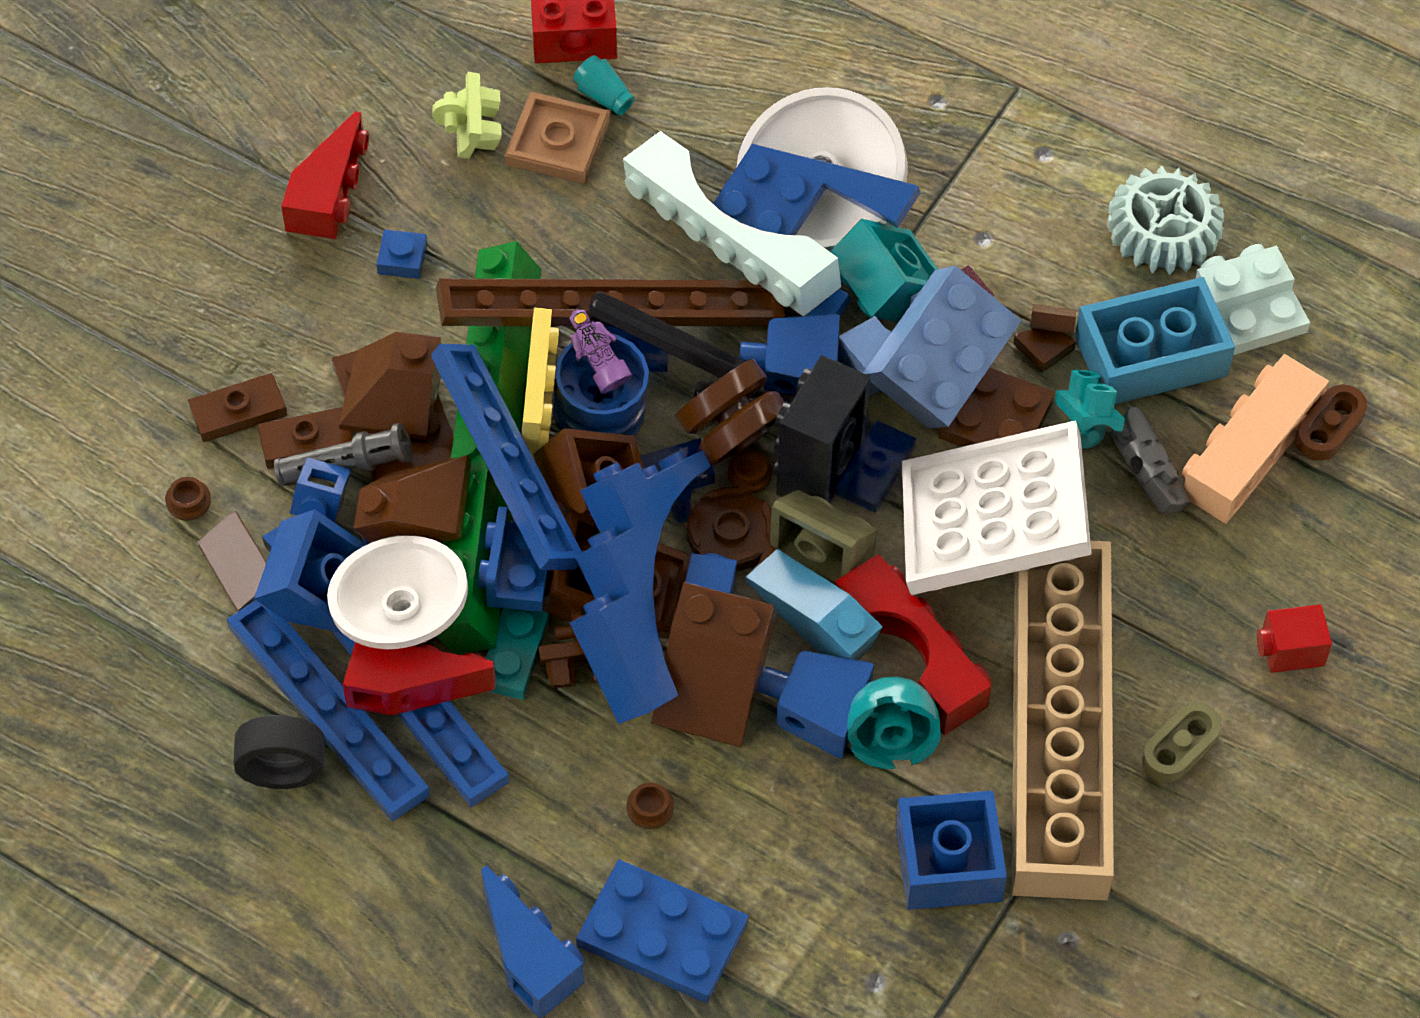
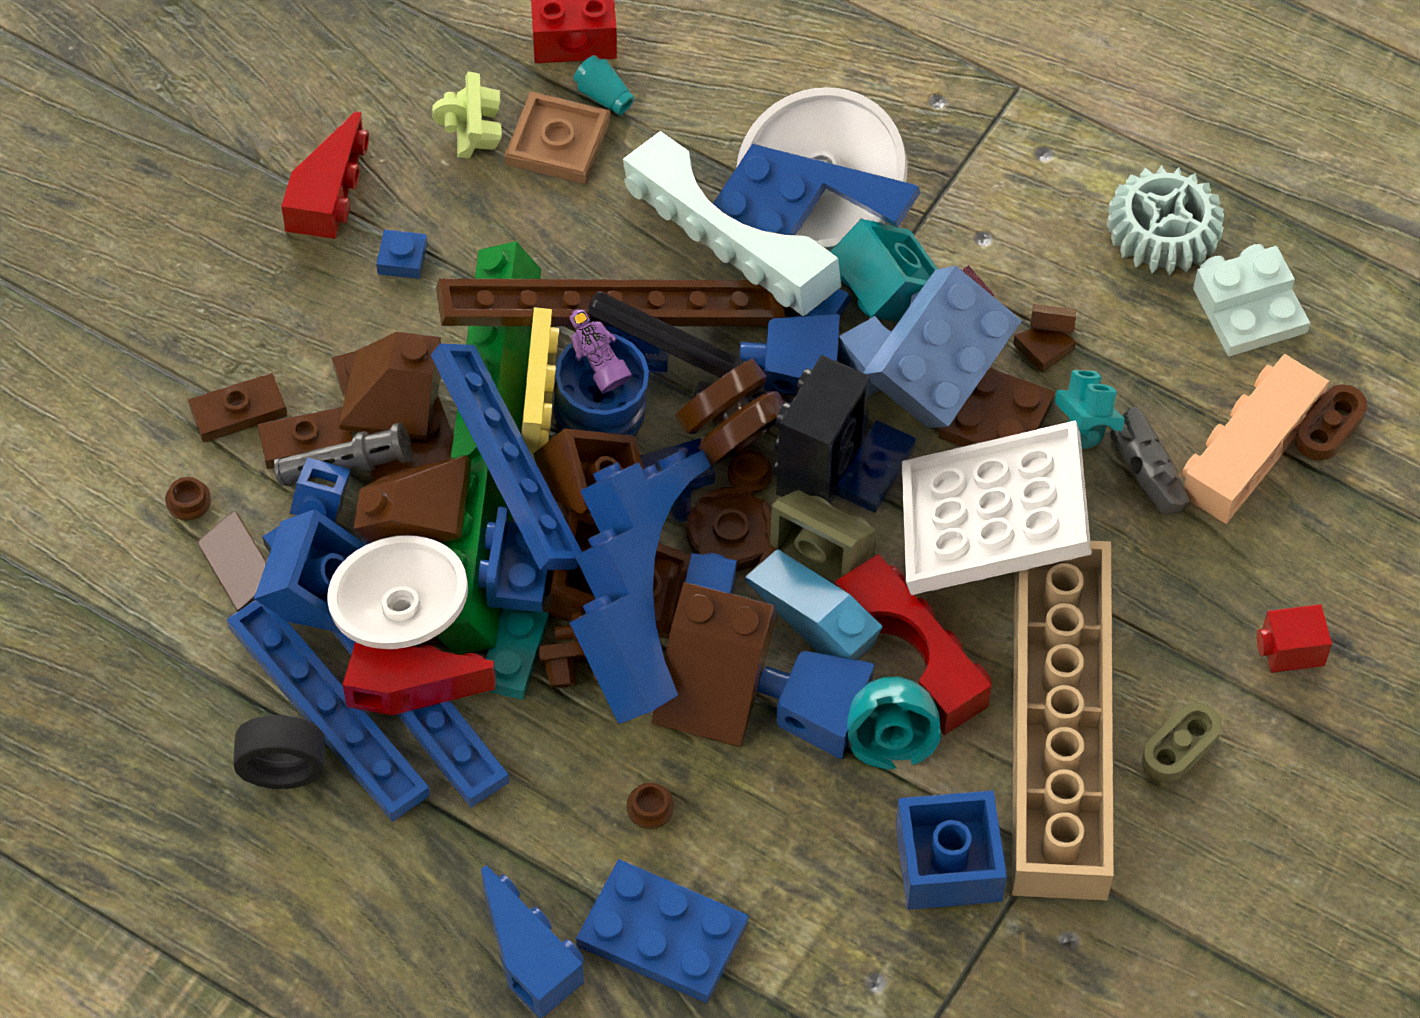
dark azure brick [1075,277,1235,404] -> none

